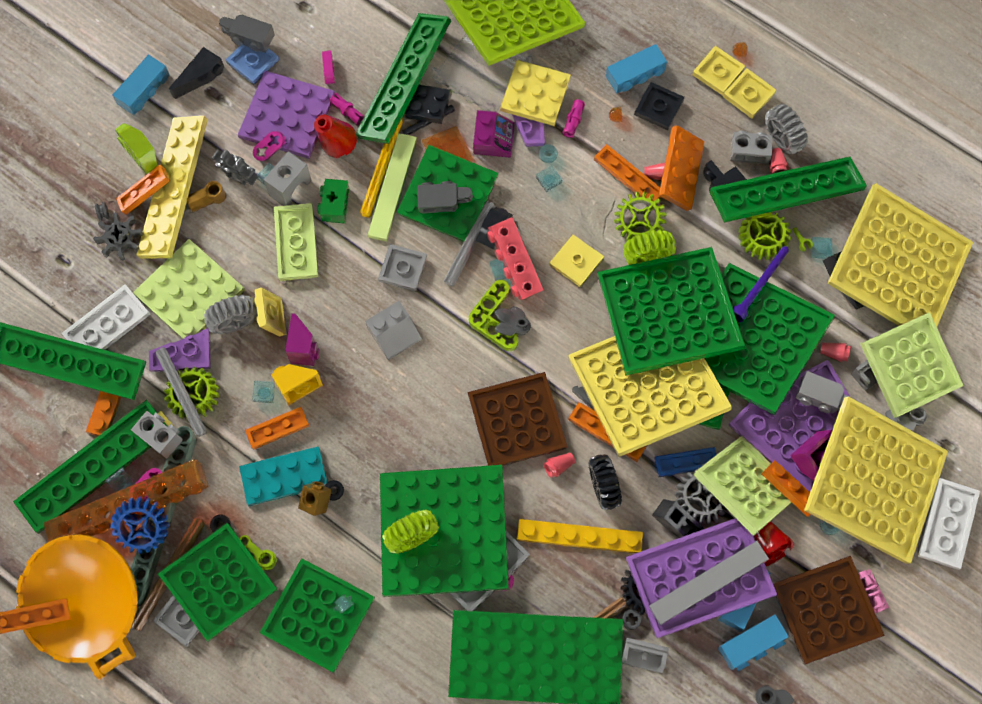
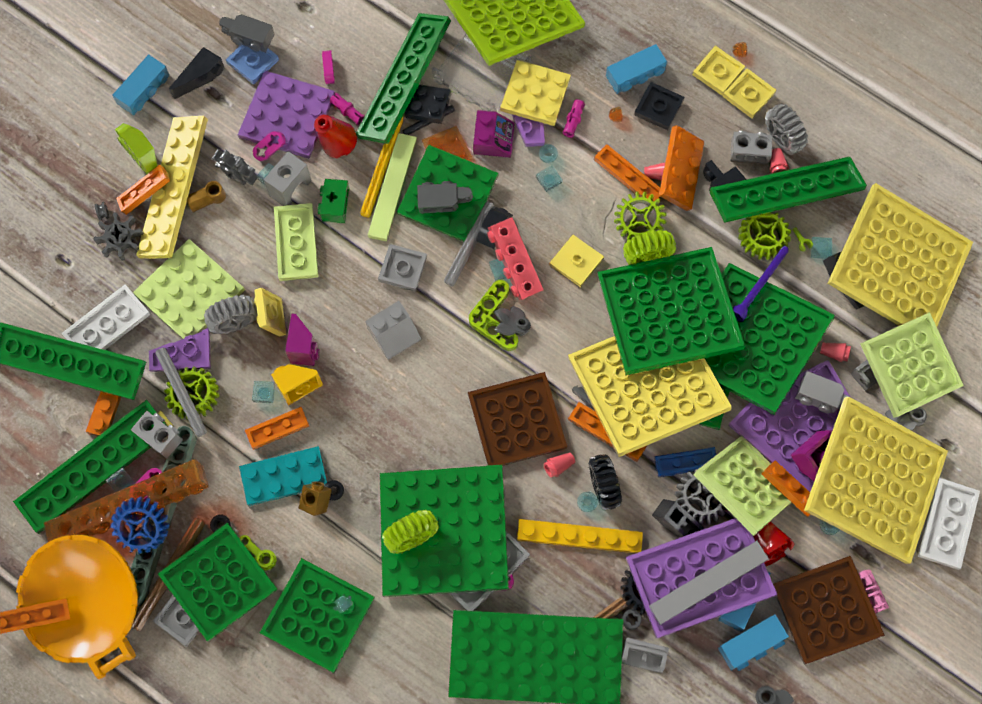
none -> clear light blue plate [577,492,598,512]

